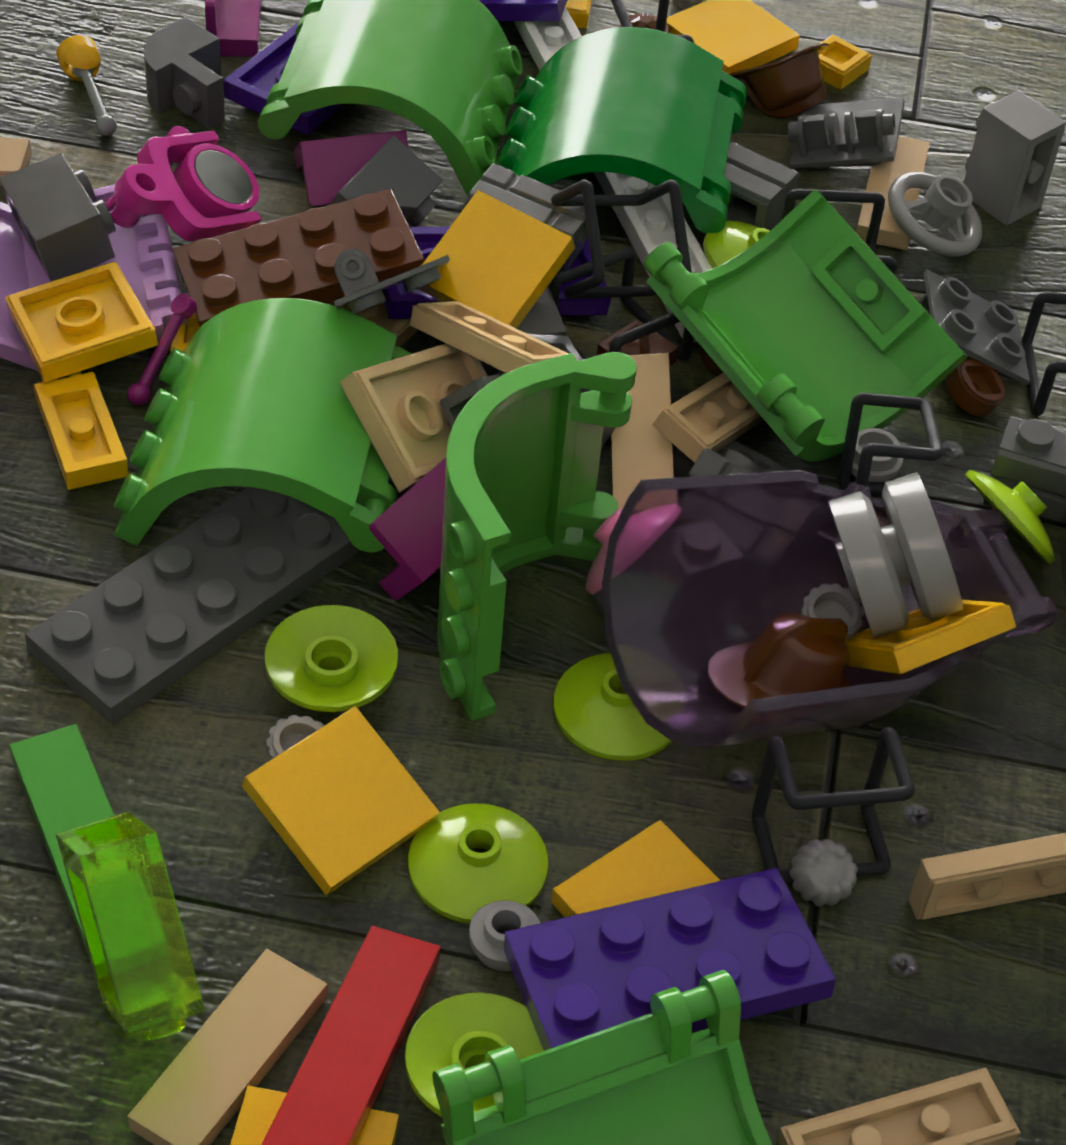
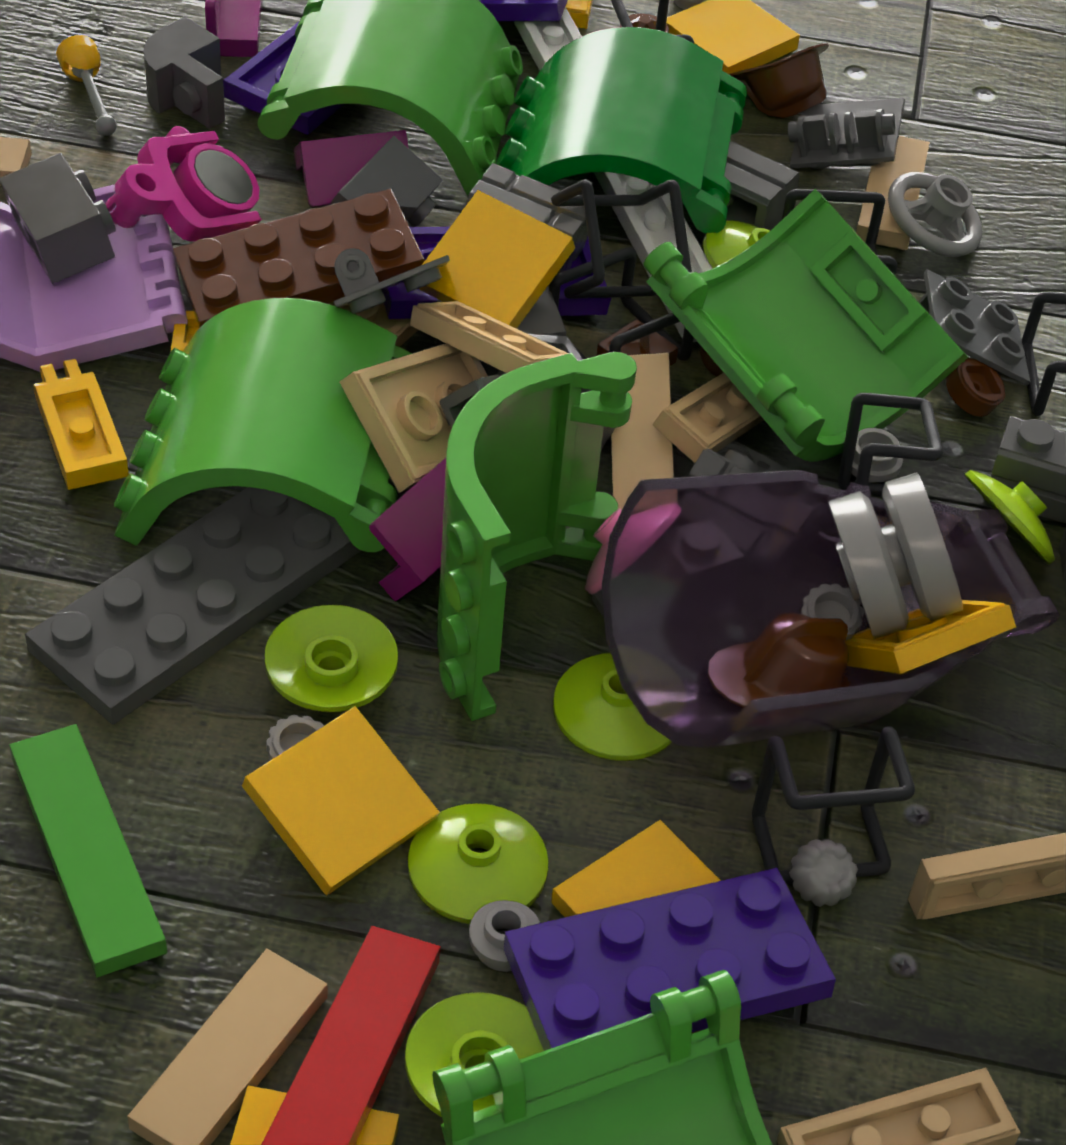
yellow tile [5,262,158,383] -> none
clear neon green window [56,812,205,1040] -> none
magenta hinge [127,293,197,406] -> none
yellow tile [819,35,872,90] -> none
light grey brick [964,90,1066,226] -> none

